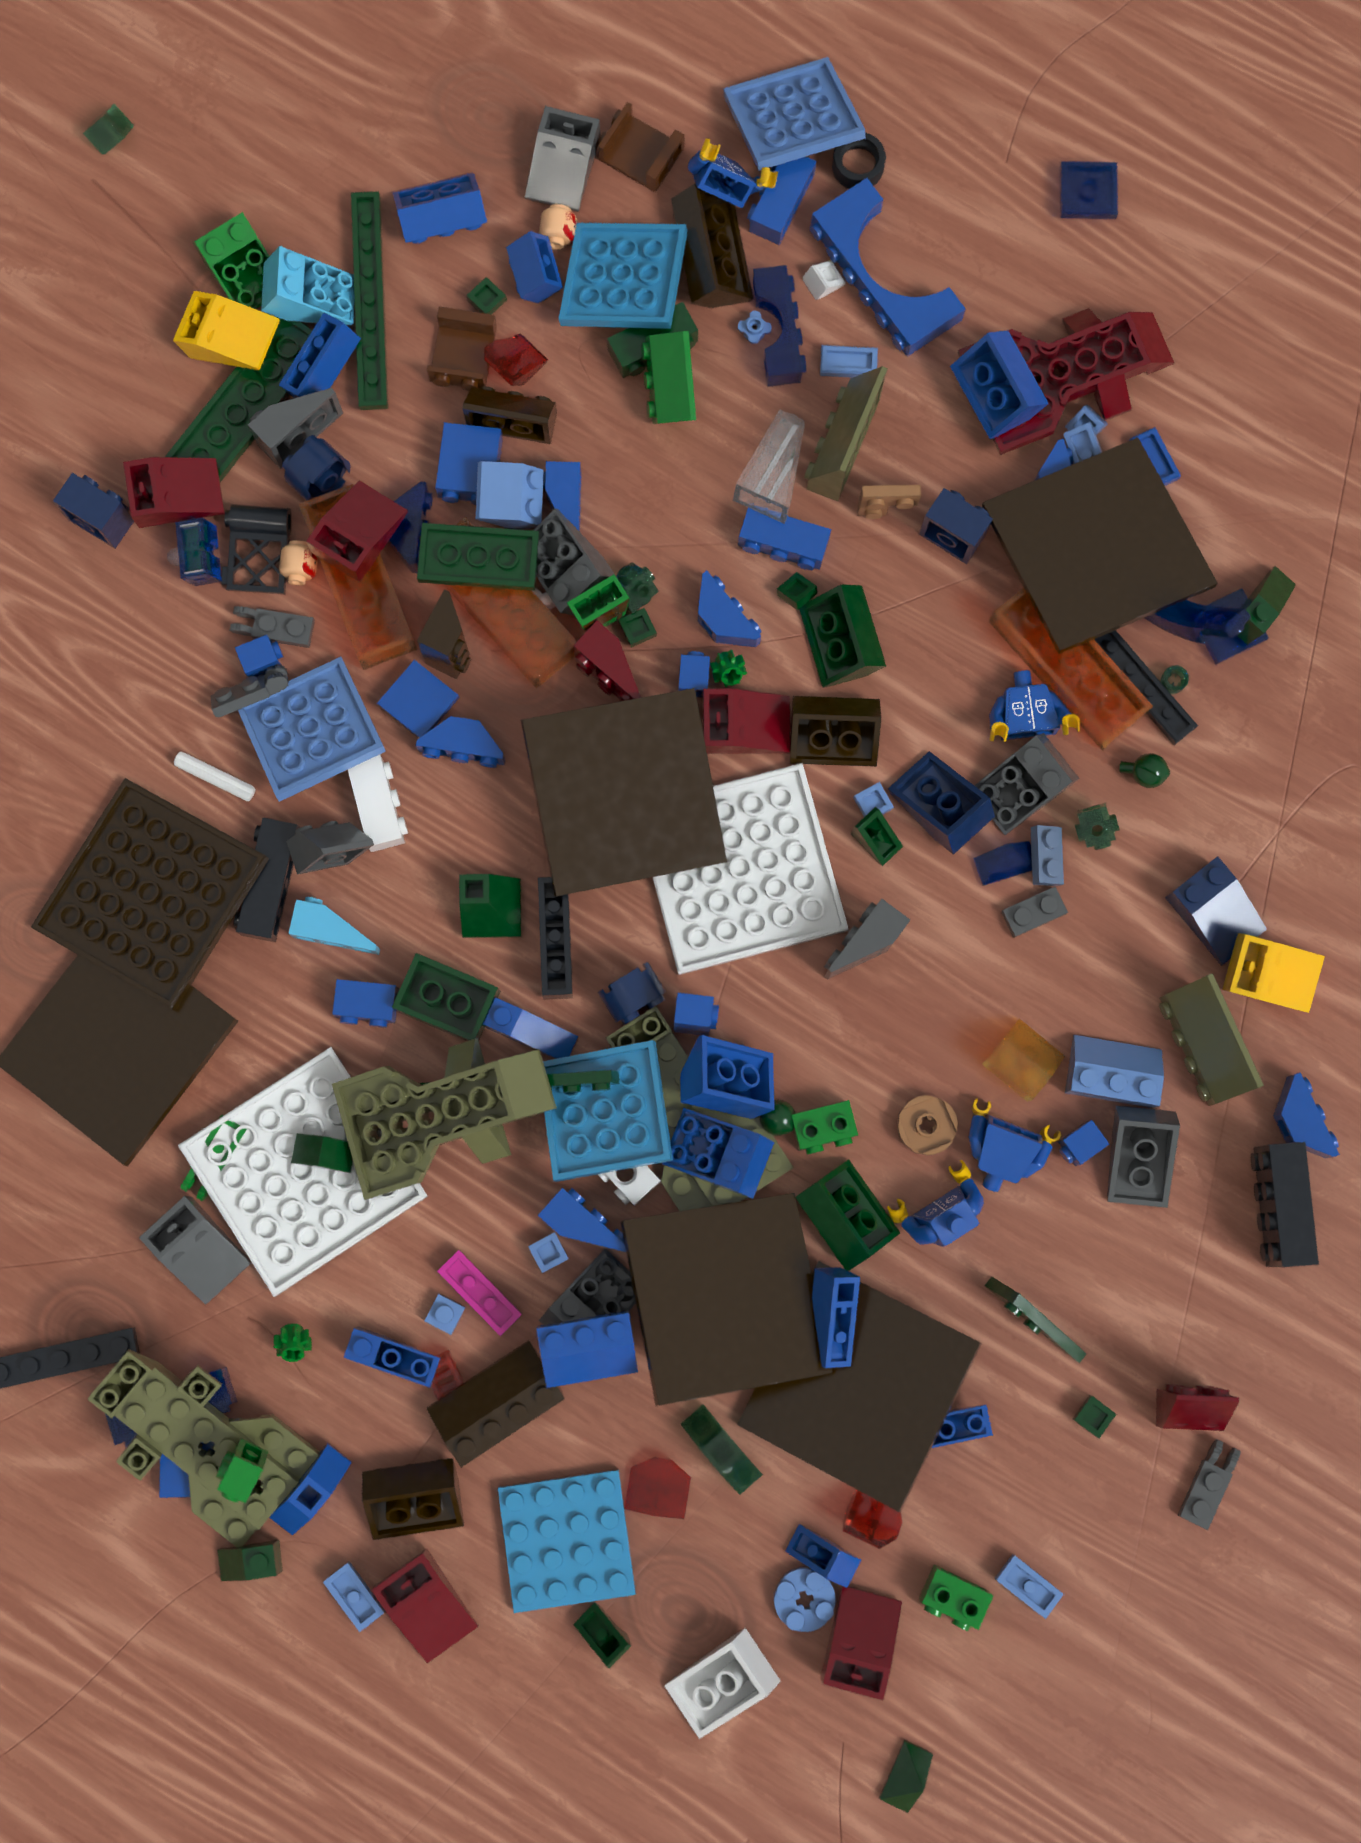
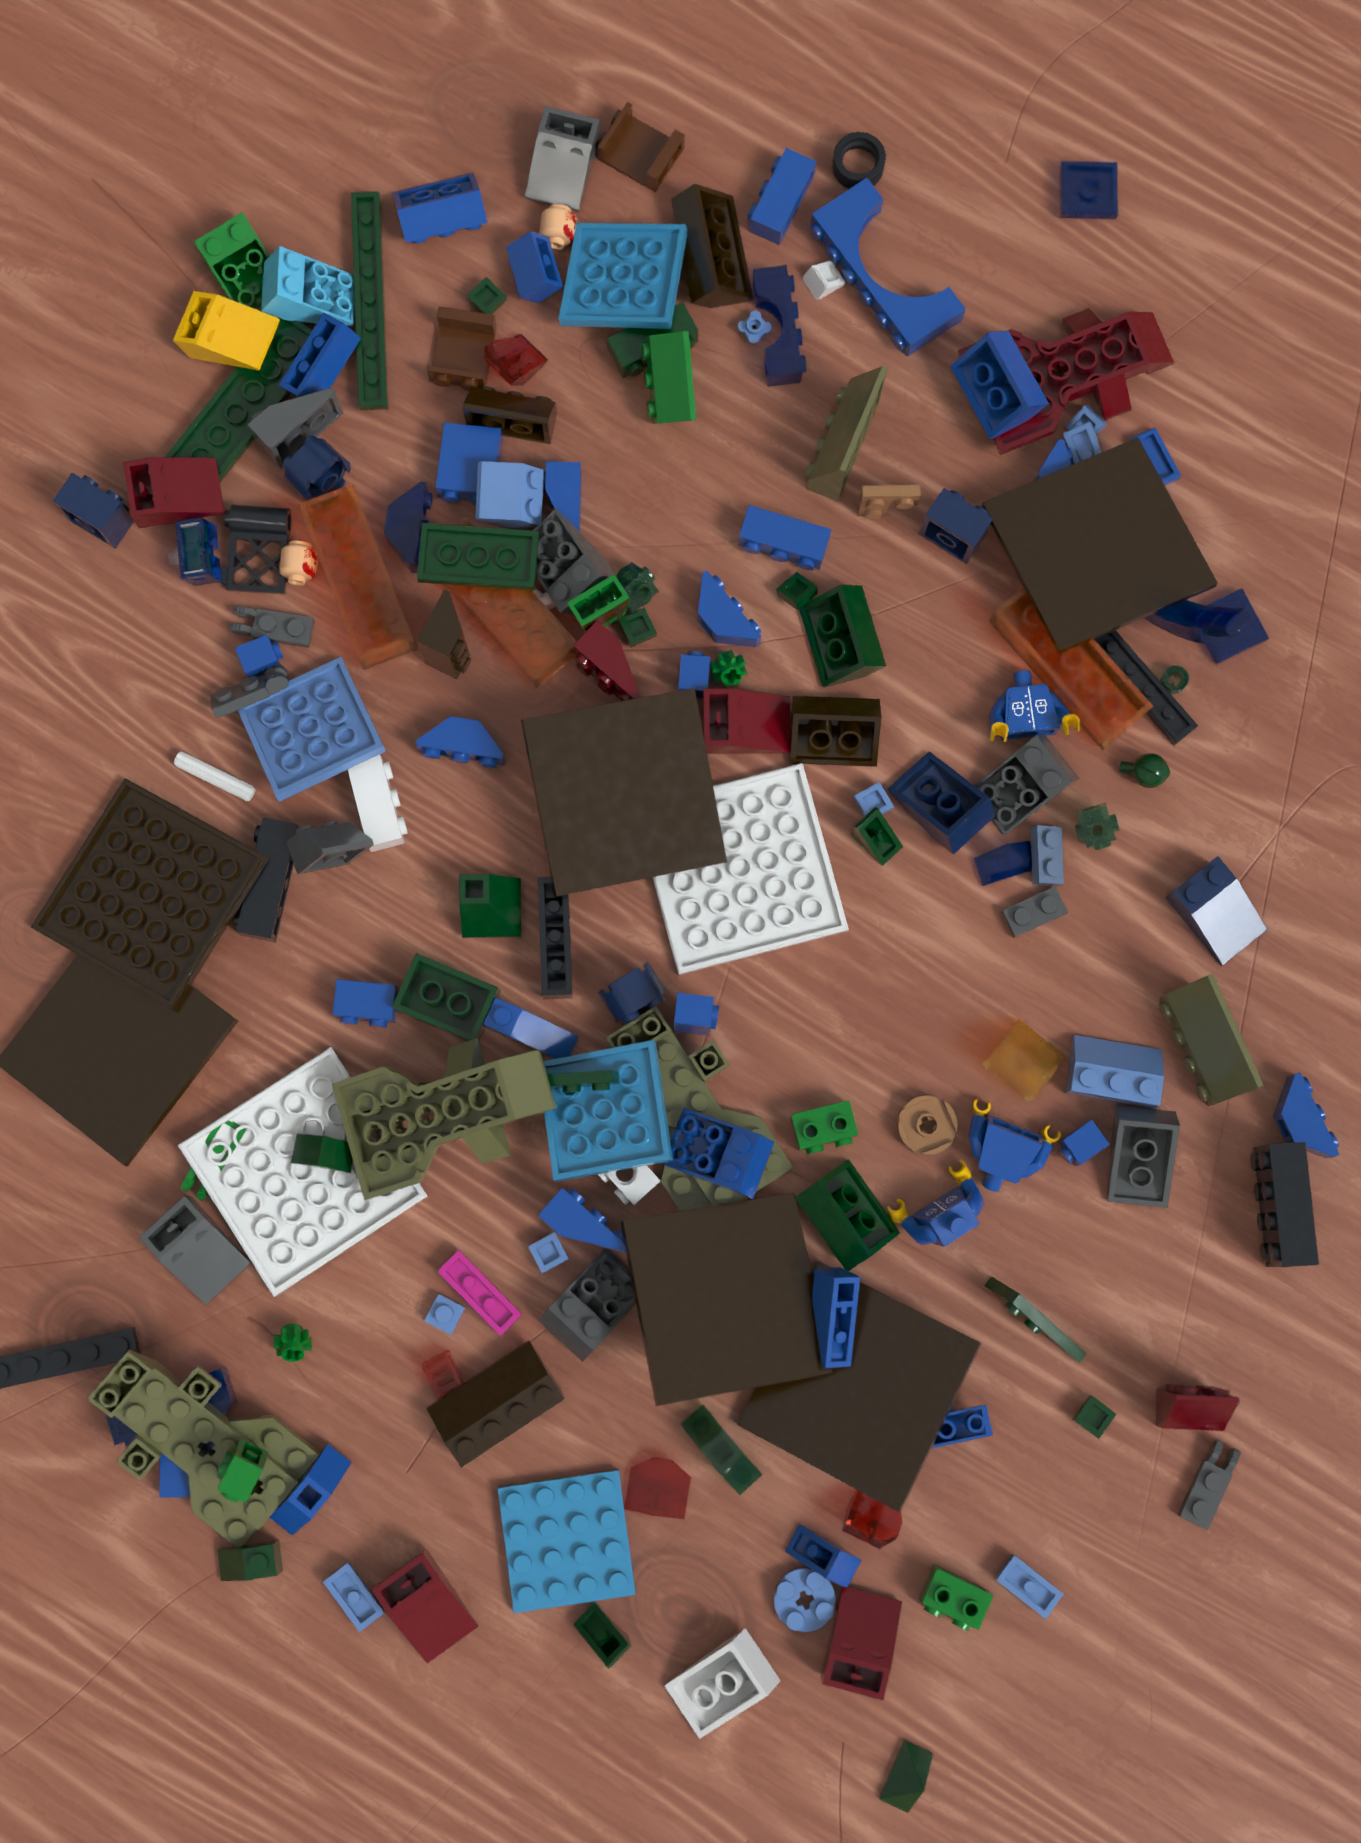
clear green panel [83,104,134,155] -> none
medium azure slope [288,897,380,955] -> none
dark red slope [306,480,408,582] -> none
blue slope [343,1327,441,1388] -> none
dark brown slope [362,1458,464,1540] -> none
blue tile [377,660,460,738] -> none
blue slope [536,1311,638,1388] -> none
blue slope [680,1035,775,1119] -> none
blue torso [688,138,778,208] -> none
medium blue plate [723,57,866,171] -> none
clear slope [733,410,805,524] -> none
dark green piece [760,1100,796,1136] -> none
medium blue tile [820,345,878,378] -> none
dark grey slope [824,899,910,980] -> none
yellow slope [1222,933,1325,1013] -> none
dark green slope [1226,566,1296,645] -> none

